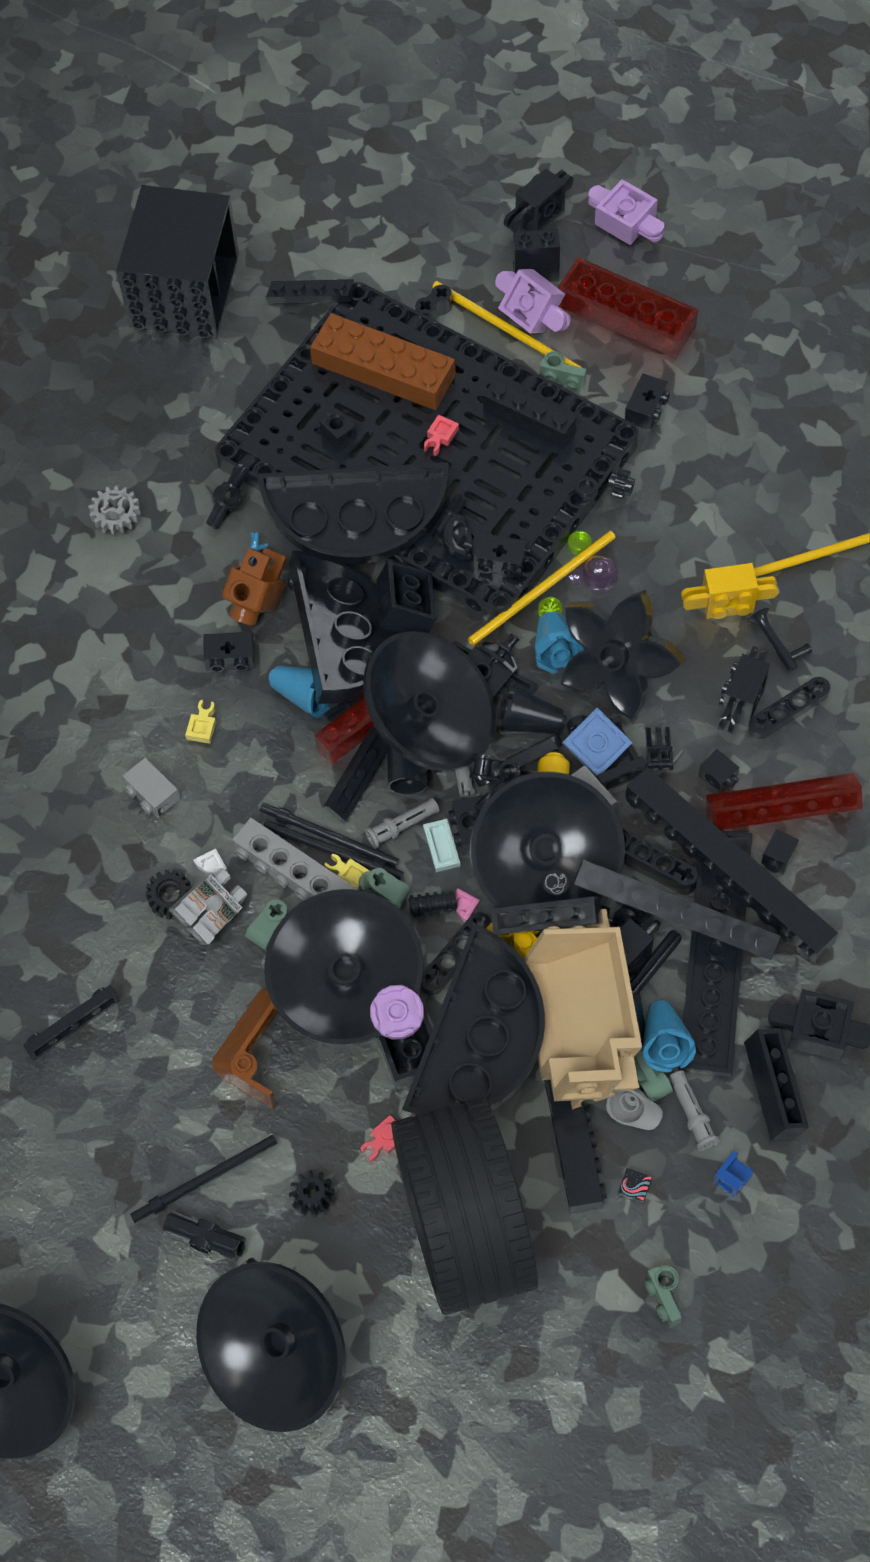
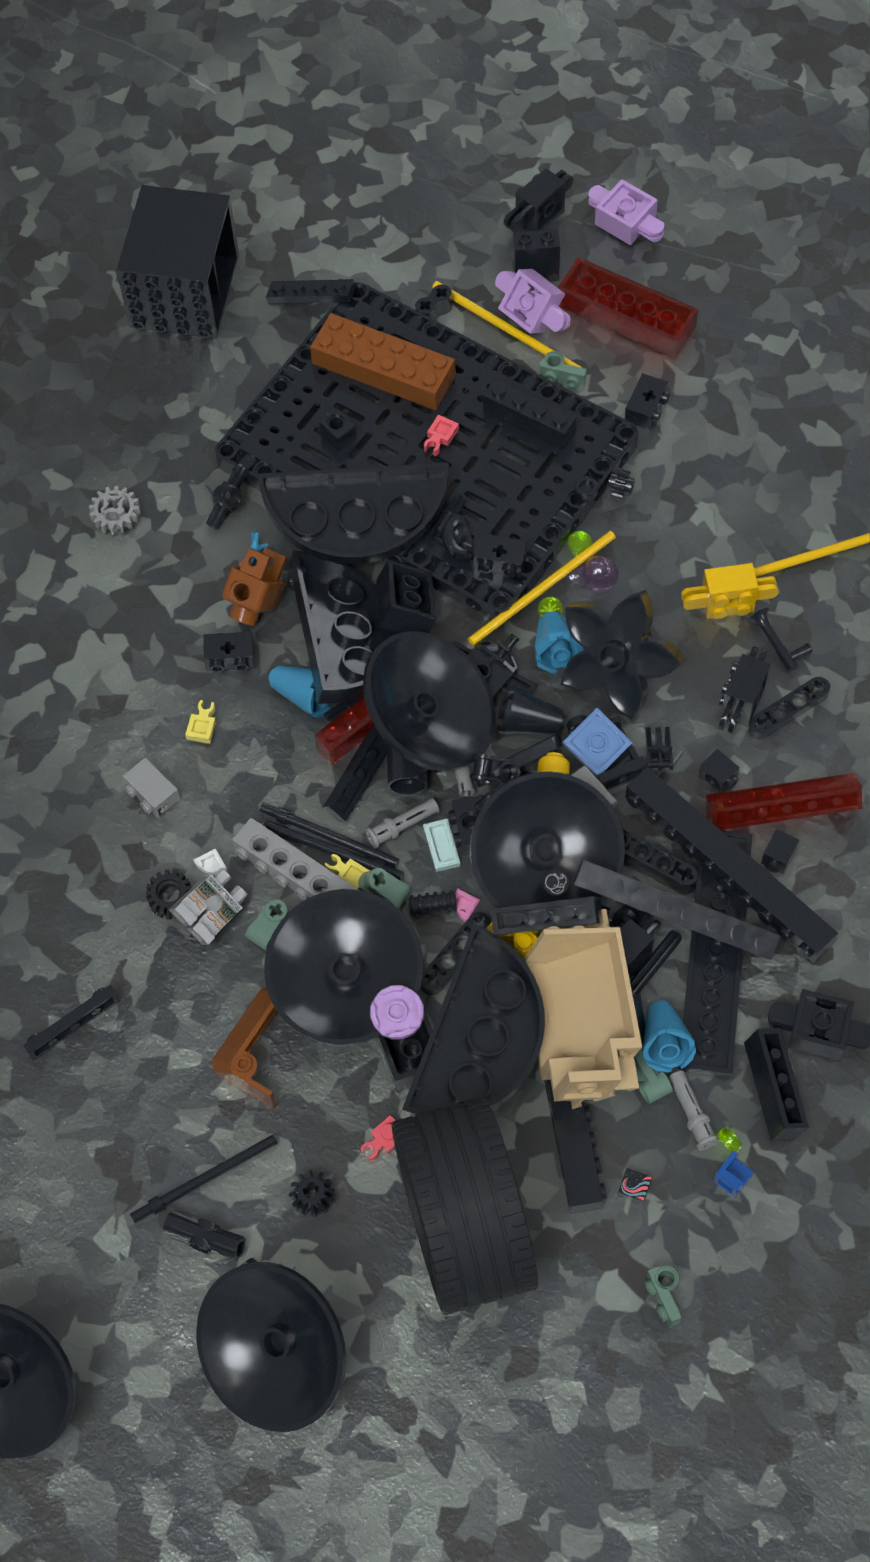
light grey cap [606,1089,663,1130] -> none
none -> clear neon green tile [717,1127,742,1152]

